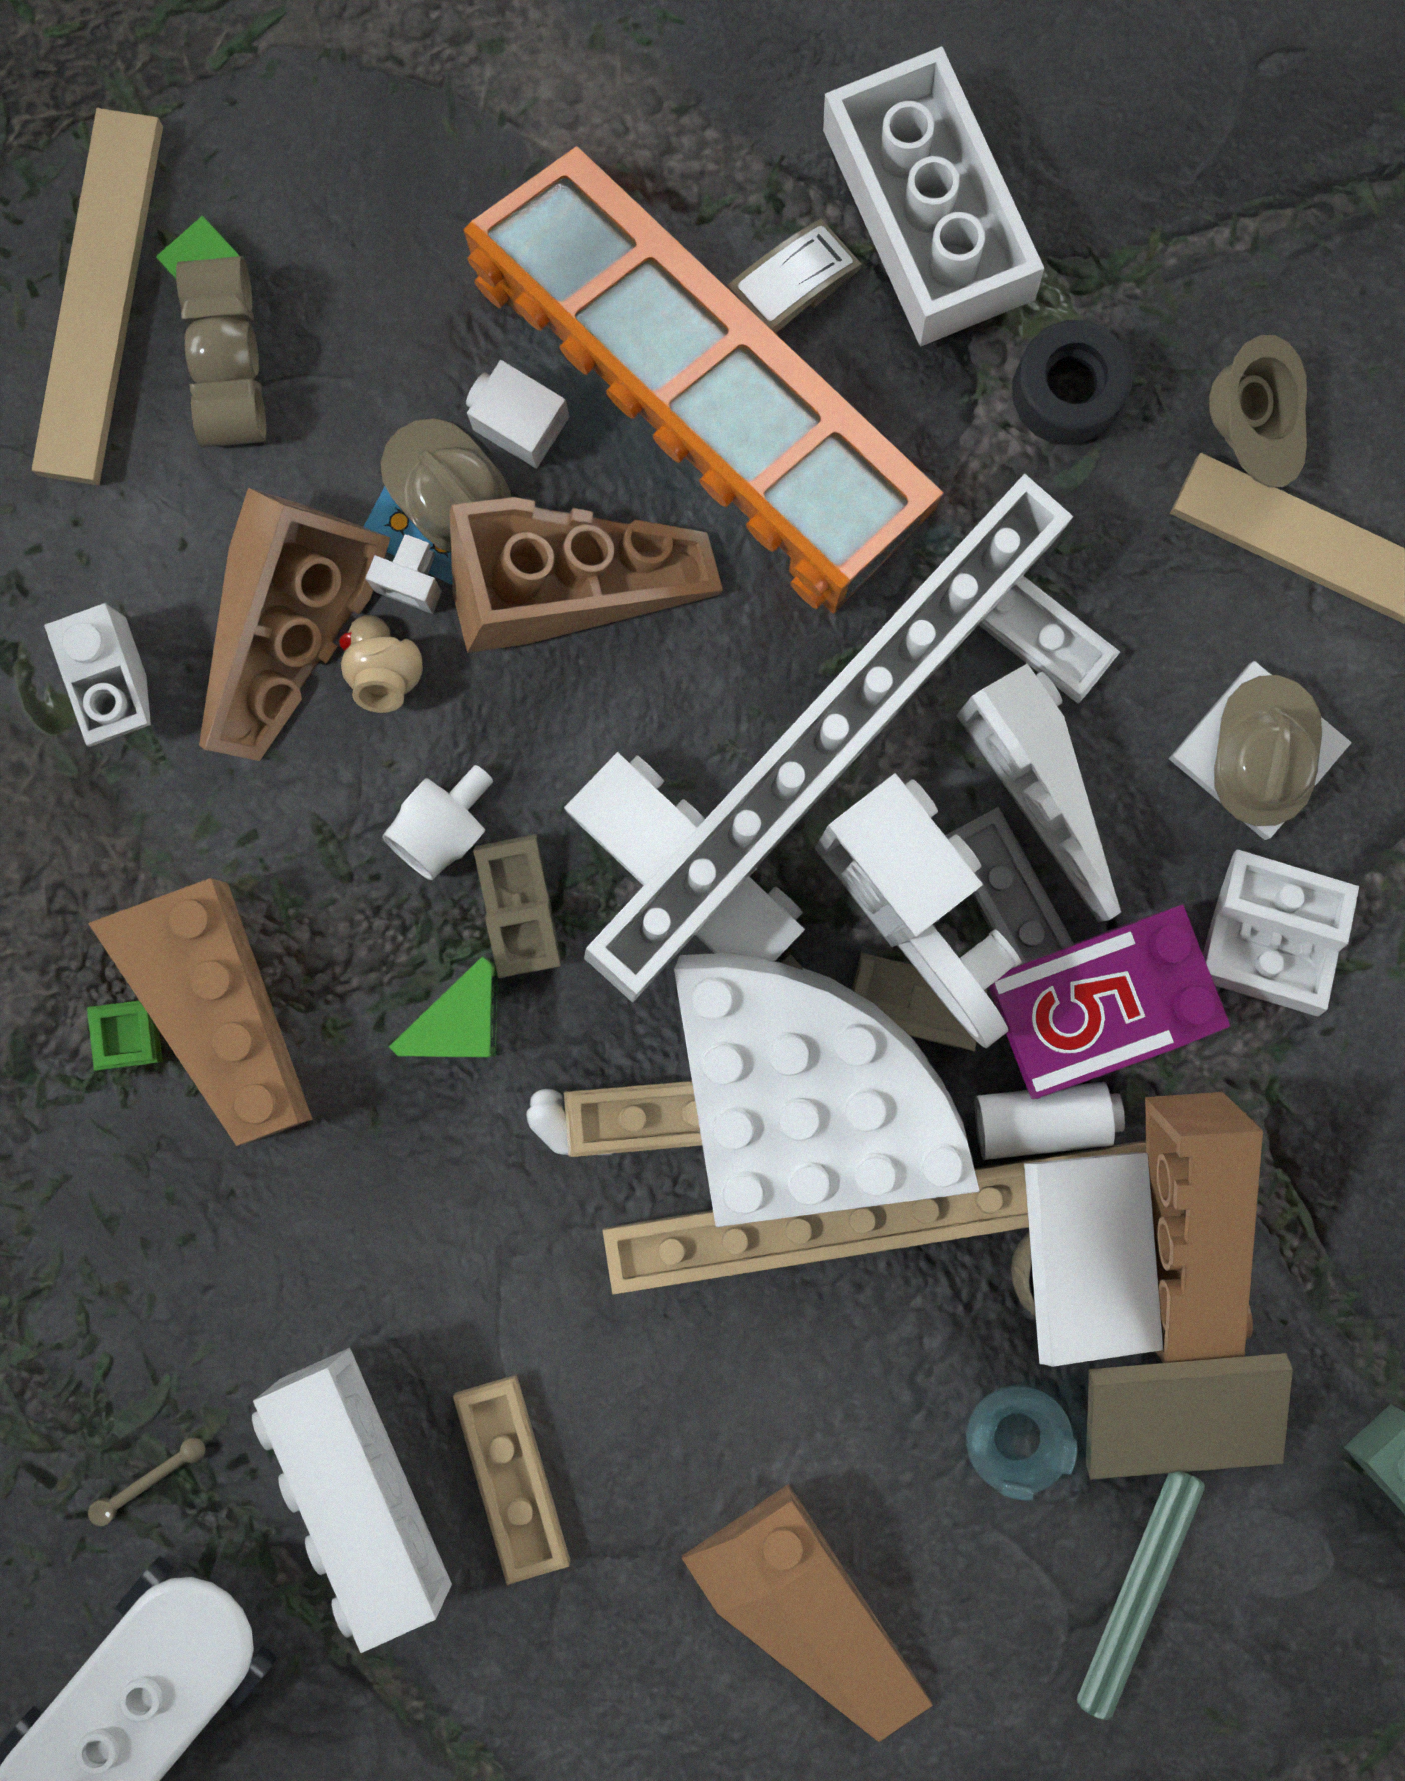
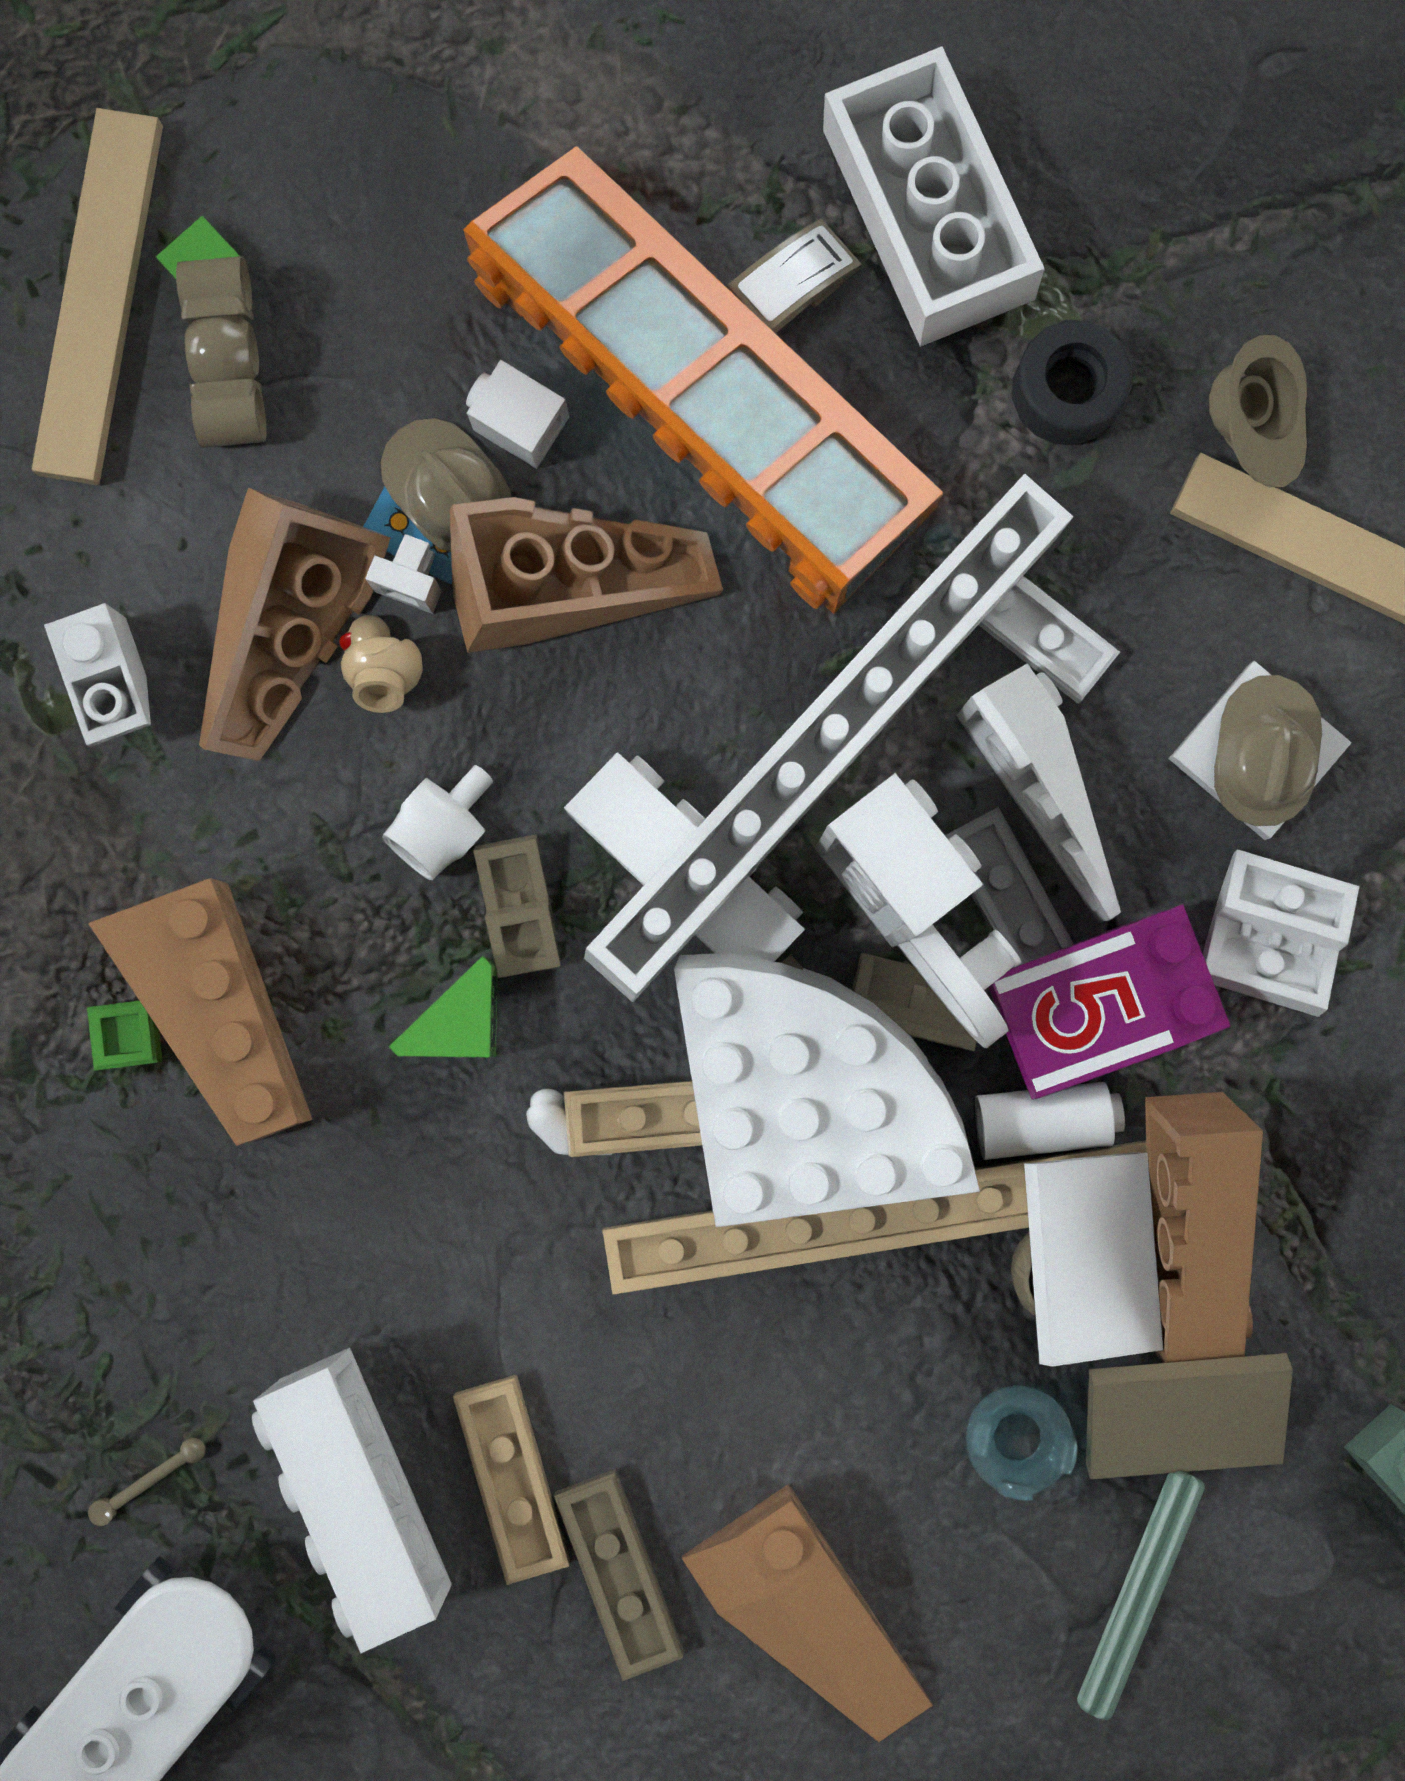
none -> dark tan tile [554,1468,684,1681]

